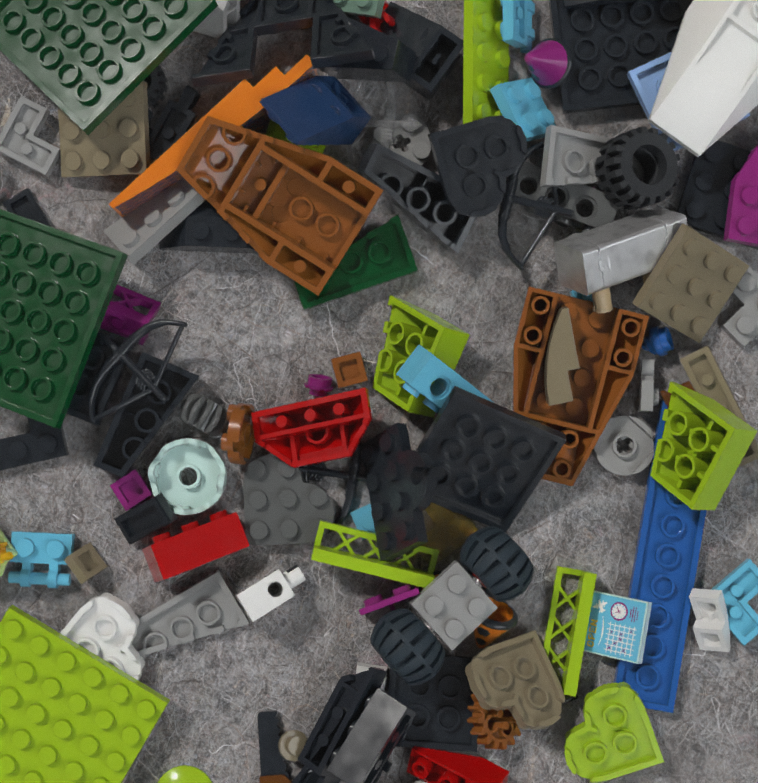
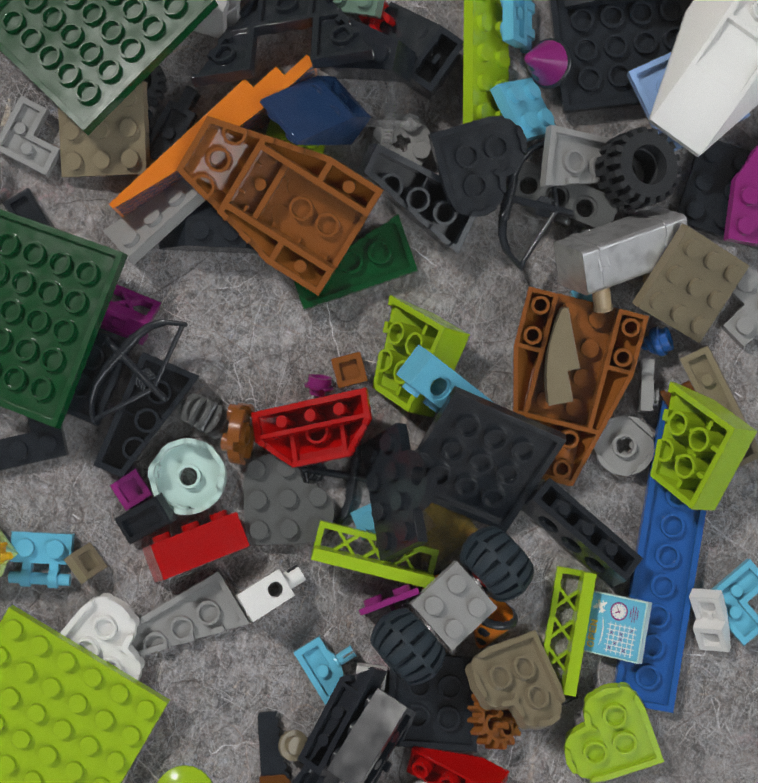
none -> medium azure plate [293,635,357,705]
none -> black brick [521,477,643,588]

